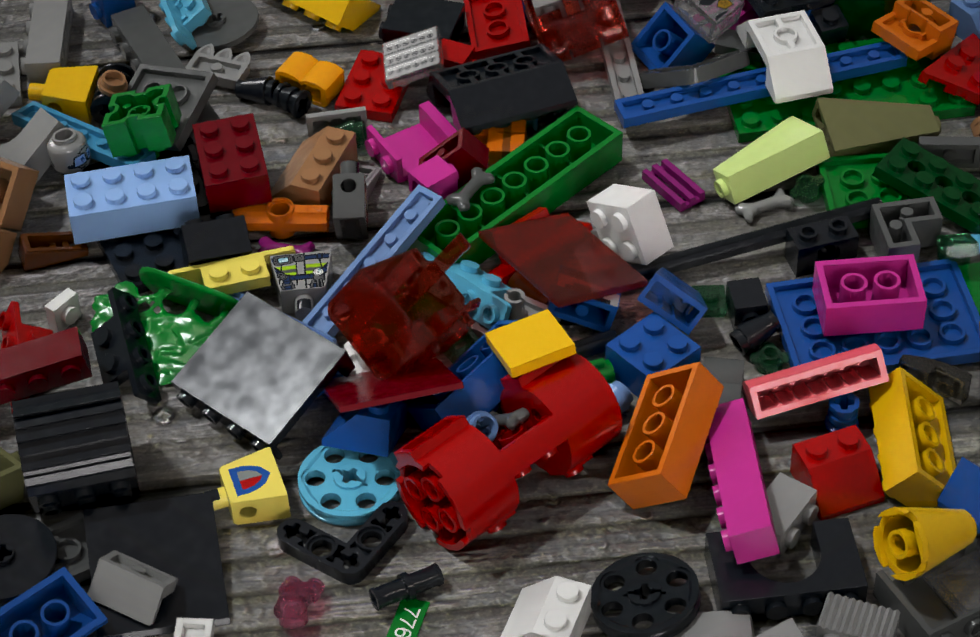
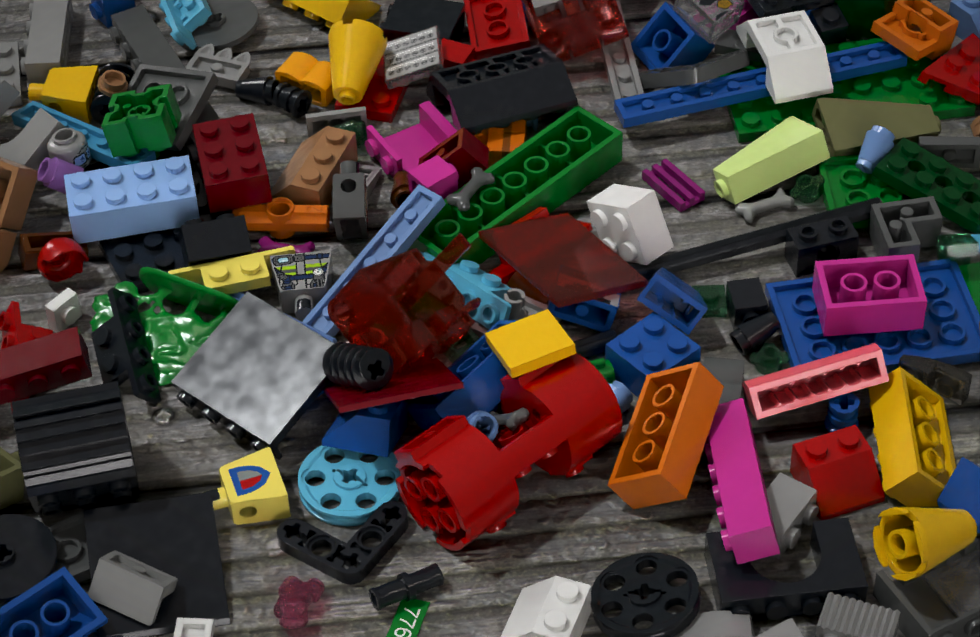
none -> medium lavender brick [37,157,84,194]
none -> red hair [37,237,89,282]
none -> black piece [322,342,394,391]
none -> yellow cone [328,19,388,106]
none -> reddish brown cone [390,170,412,209]
none -> medium blue cone [855,125,895,174]

